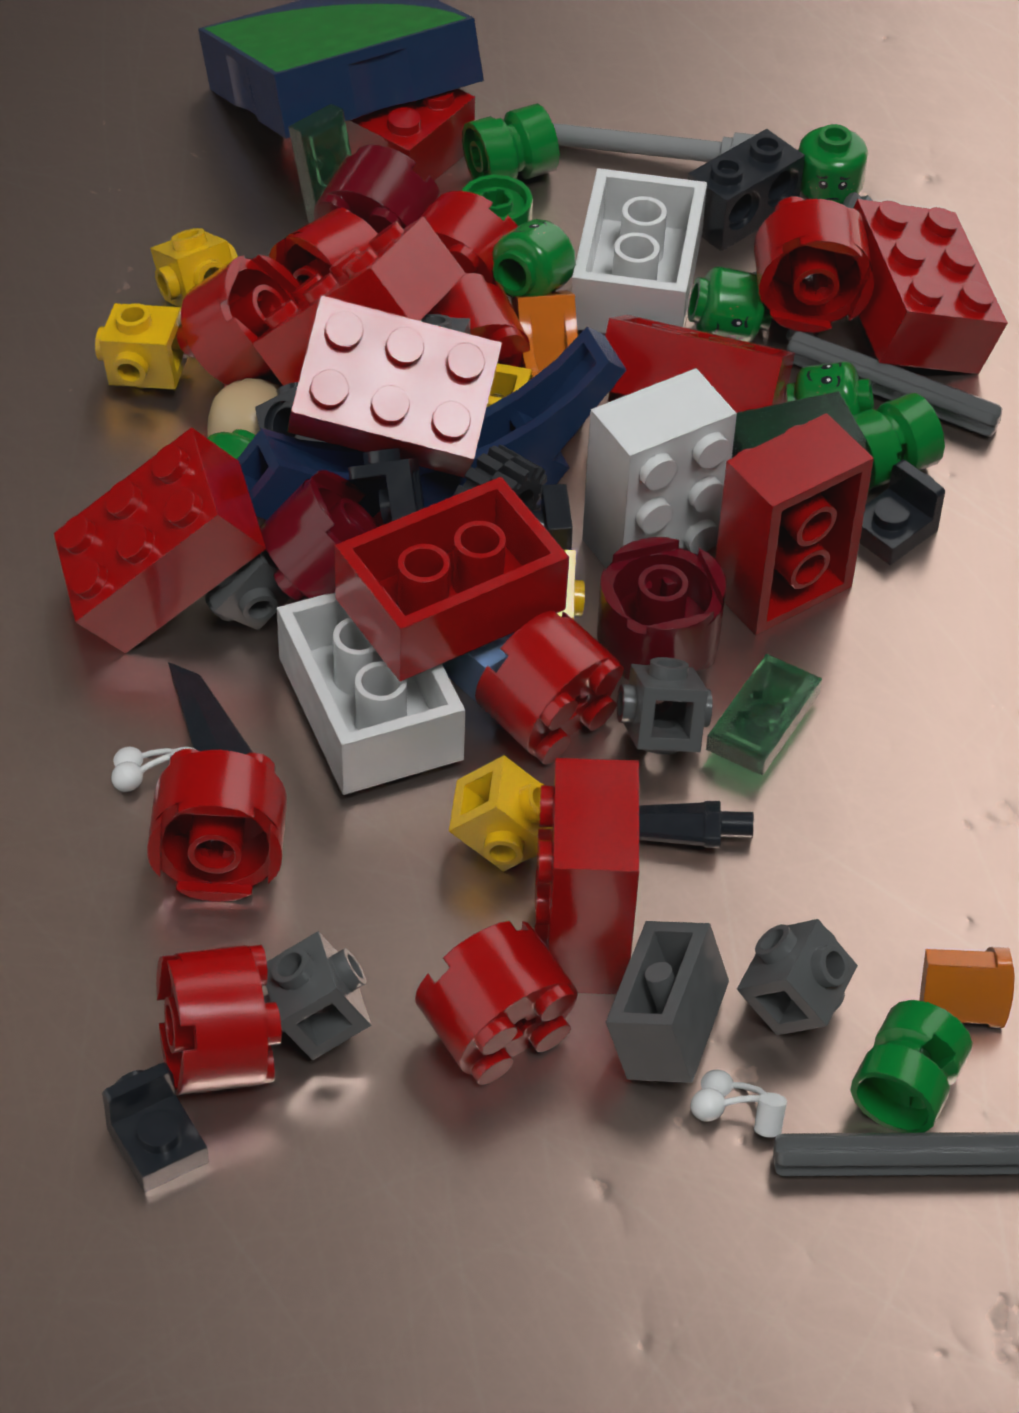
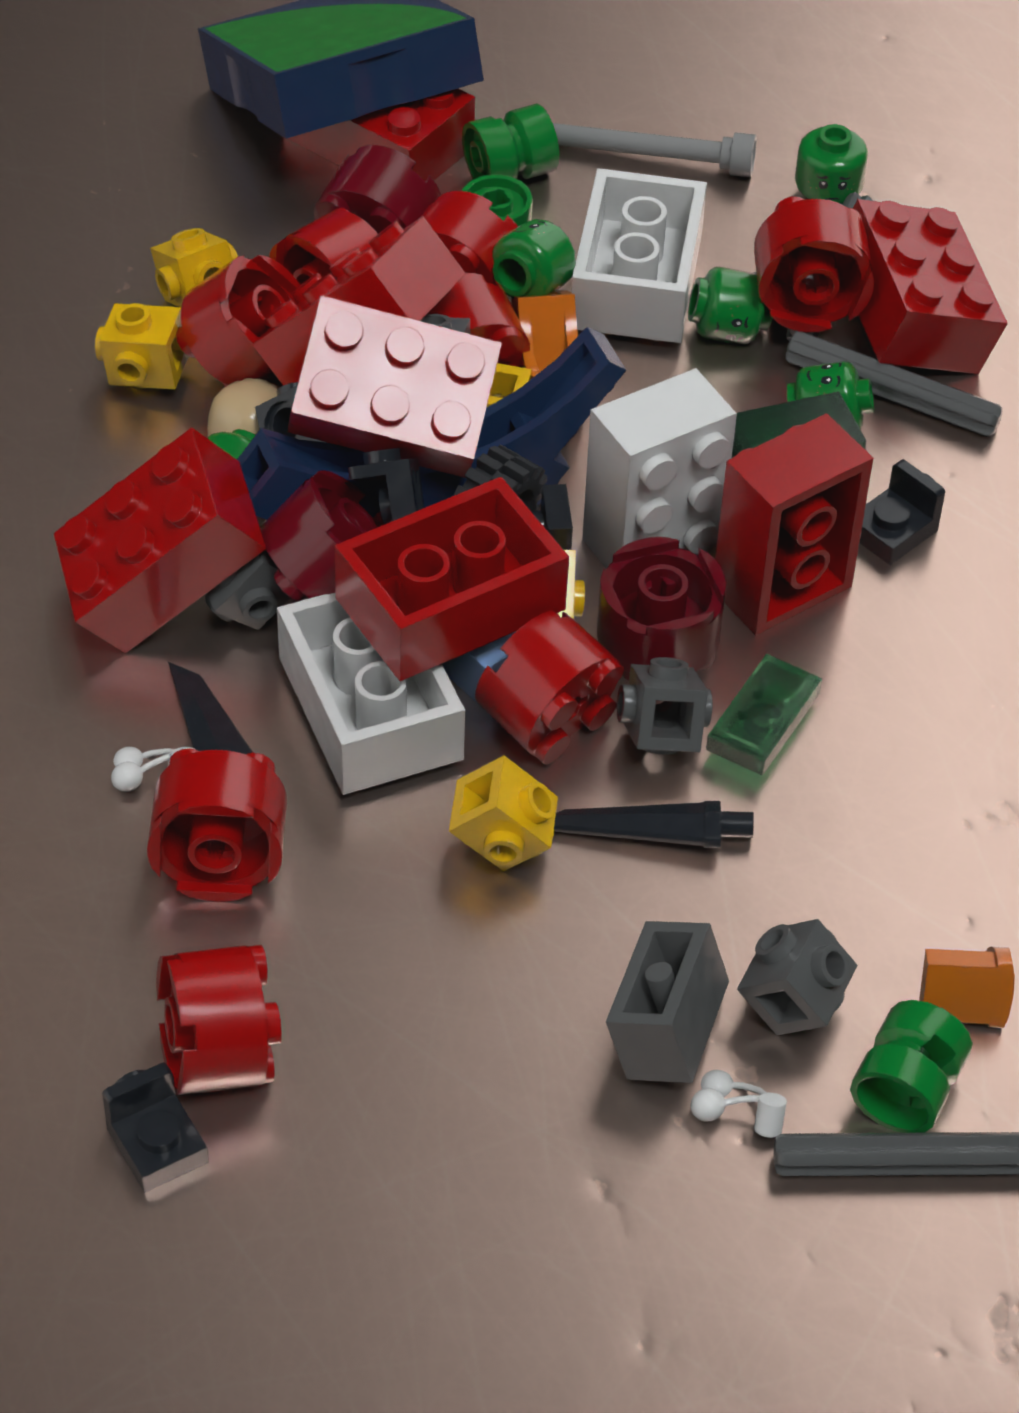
dark grey brick [264,931,372,1060] -> none
clear green plate [288,104,352,223] -> none
red brick [415,921,578,1085] -> none
red brick [534,758,639,995] -> none
red brick [605,315,795,435] -> none
black brick [688,129,805,252] -> none
green wheel [837,393,945,491] -> none

